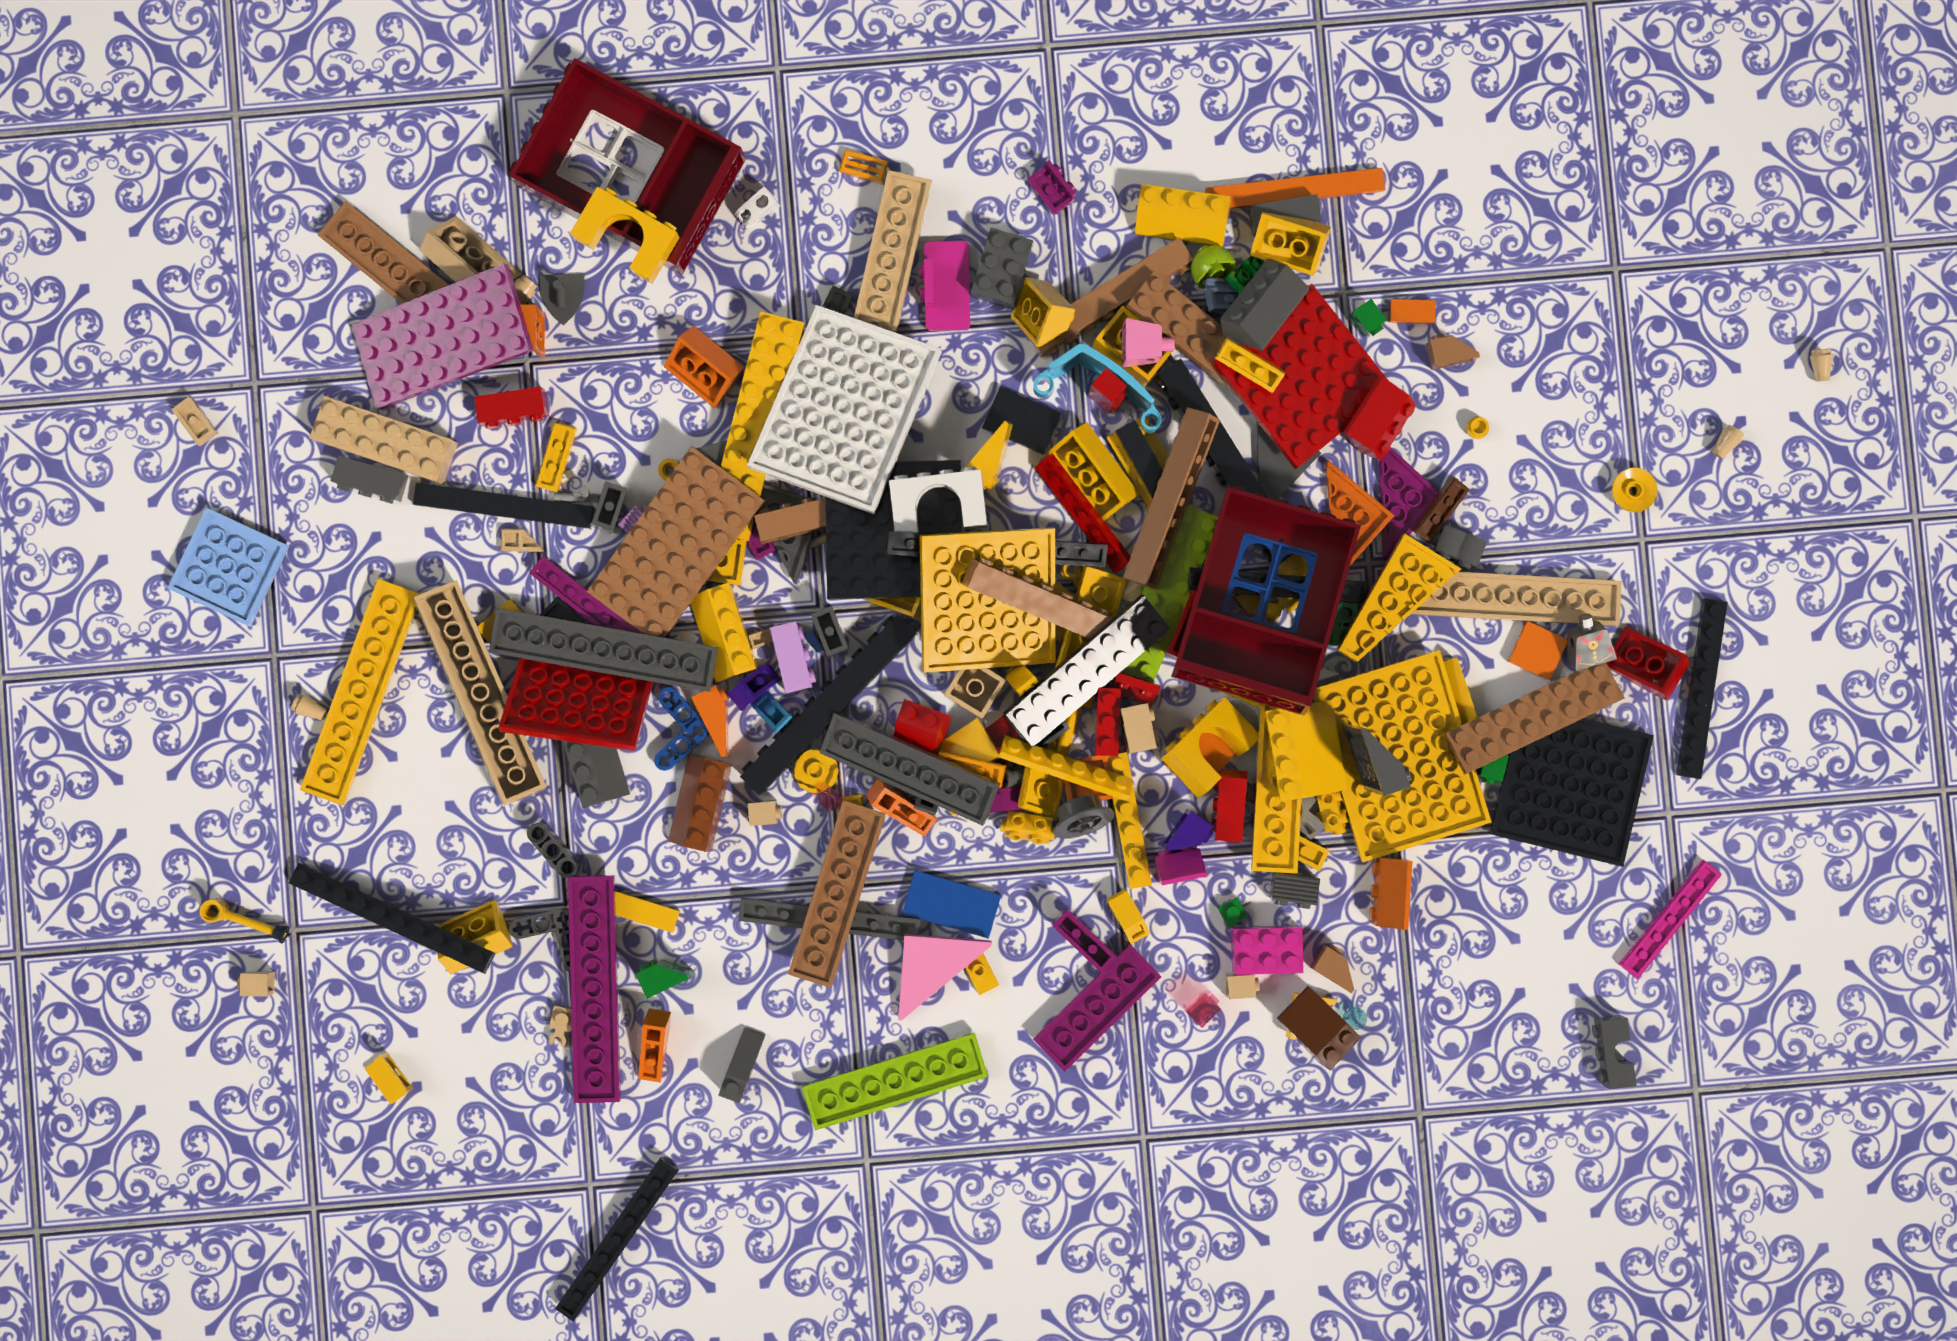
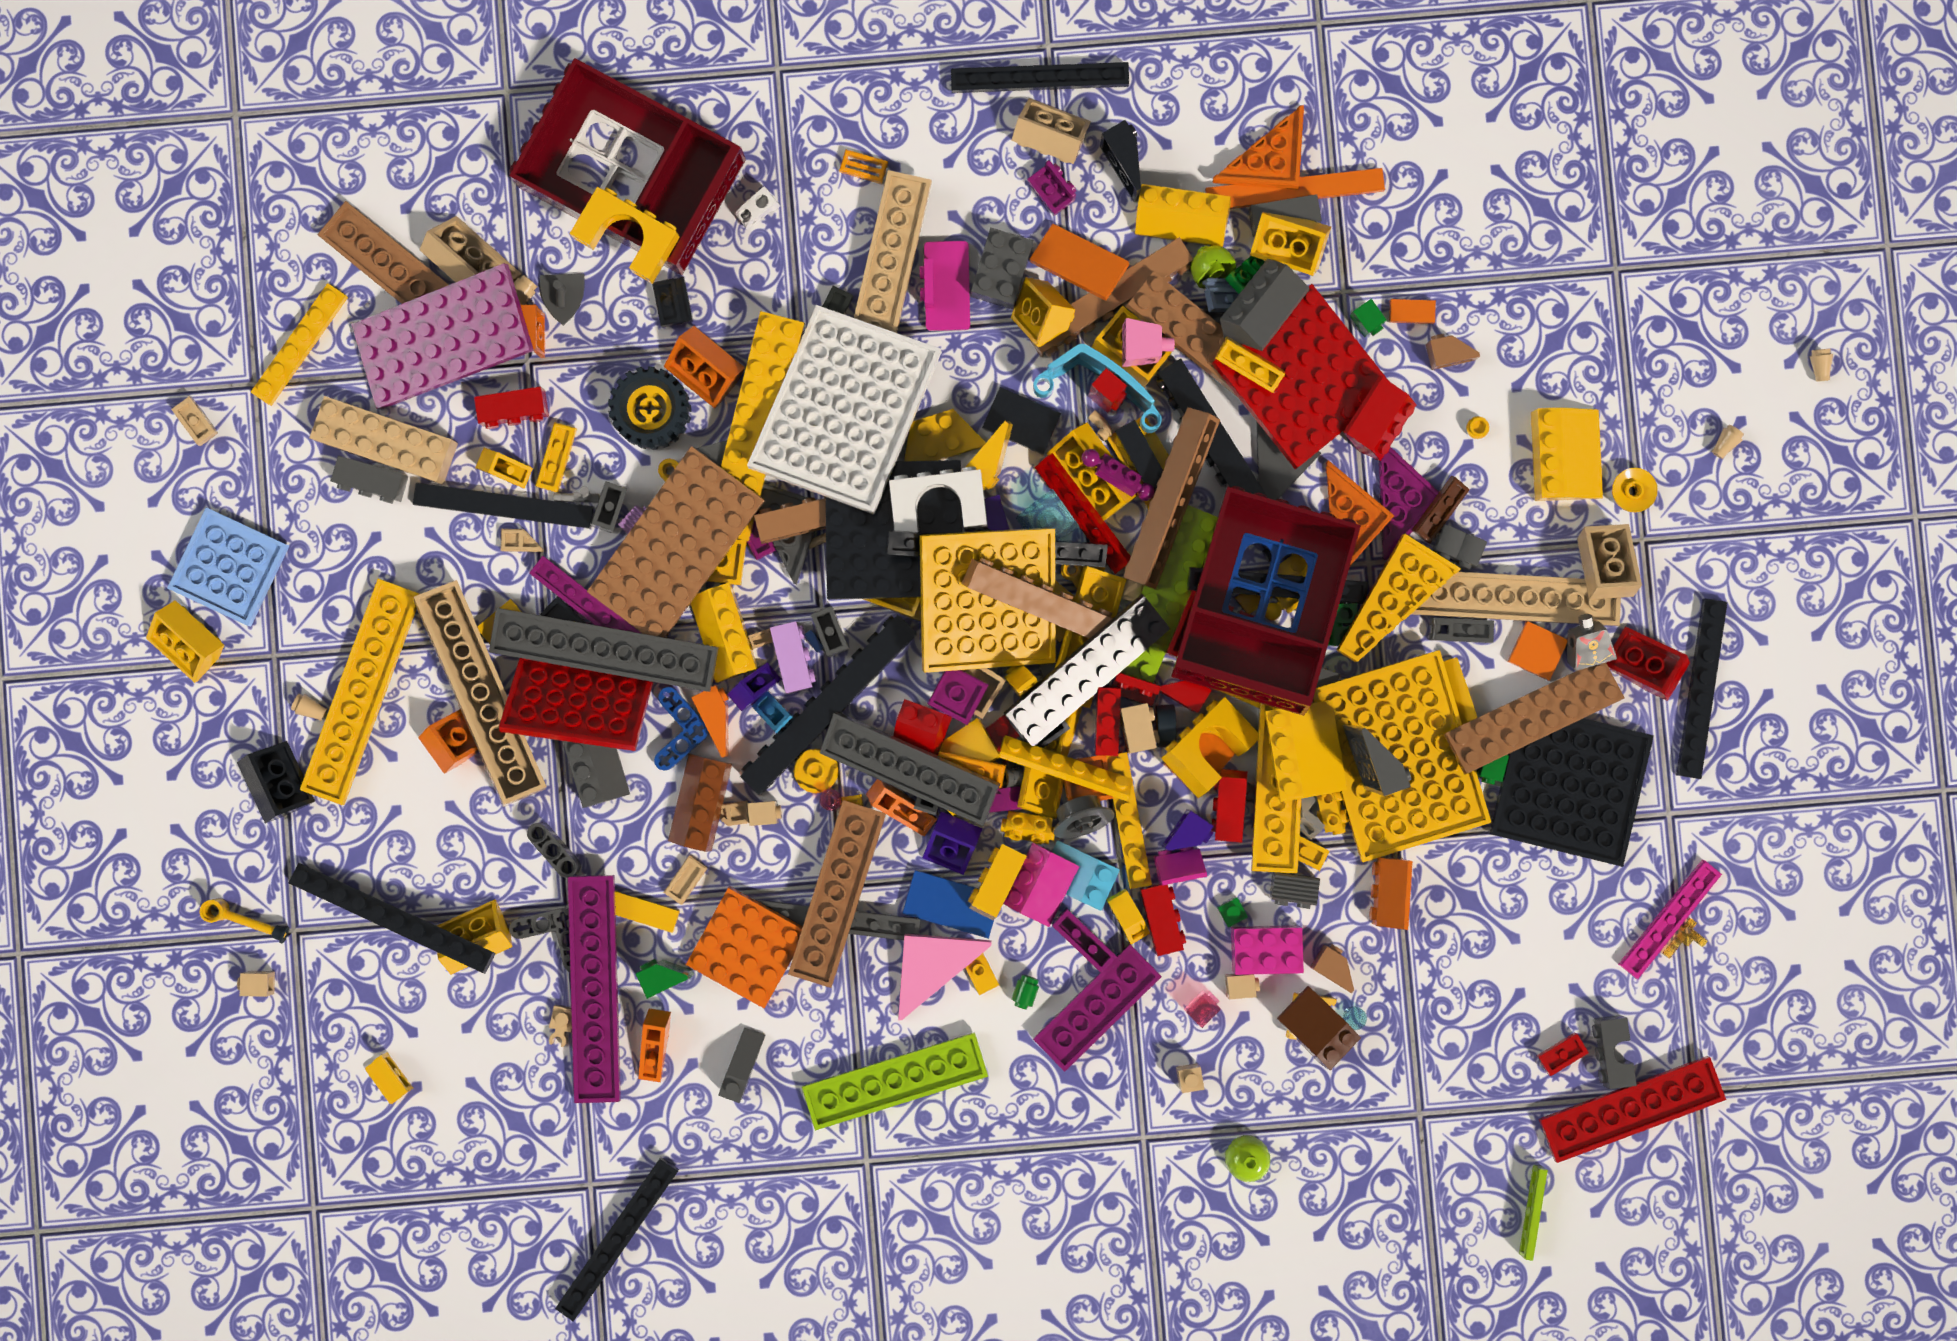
none -> yellow slope [146,600,224,683]
none -> black slope [237,741,315,824]
none -> yellow plate [251,283,348,406]
none -> orange slope [418,709,479,774]
none -> yellow slope [475,448,533,488]
none -> black wheel [608,366,692,450]
none -> black plate [652,276,693,328]
none -> tan tile [663,855,708,905]
none -> orange plate [686,886,803,1008]
none -> tan tile [720,801,749,826]
none -> yellow wing [904,409,986,461]
none -> dark purple slope [922,812,983,875]
none -> magenta tile [927,670,989,725]
none -> black plate [951,62,1129,93]
none -> yellow brick [968,844,1027,920]
none -> dark purple slope [983,495,1010,531]
none -> dark pink slope [1003,843,1080,927]
none -> tan slope [1011,98,1091,164]
none -> green brick [1011,974,1039,1010]
none -> clear light blue slope [1016,489,1079,541]
none -> orange tile [1030,224,1129,301]
none -> medium azure slope [1052,840,1120,911]
none -> magenta plate [1081,449,1155,501]
none -> tan arm [1088,410,1113,441]
none -> black slope [1099,120,1141,202]
none -> red brick [1140,884,1186,956]
none -> black wheel [1156,704,1177,748]
none -> red slope [1159,681,1212,713]
none -> tan brick [1176,1063,1205,1093]
none -> orange tile [1213,105,1304,189]
none -> lime cylinder [1225,1135,1270,1182]
none -> dark grey plate [1429,618,1494,643]
none -> lime tile [1519,1165,1548,1261]
none -> yellow slope [1531,408,1603,501]
none -> red plate [1537,1032,1589,1076]
none -> red plate [1539,1056,1726,1163]
none -> tan brick [1577,524,1642,599]
none -> clear yellow hose [1662,918,1708,959]

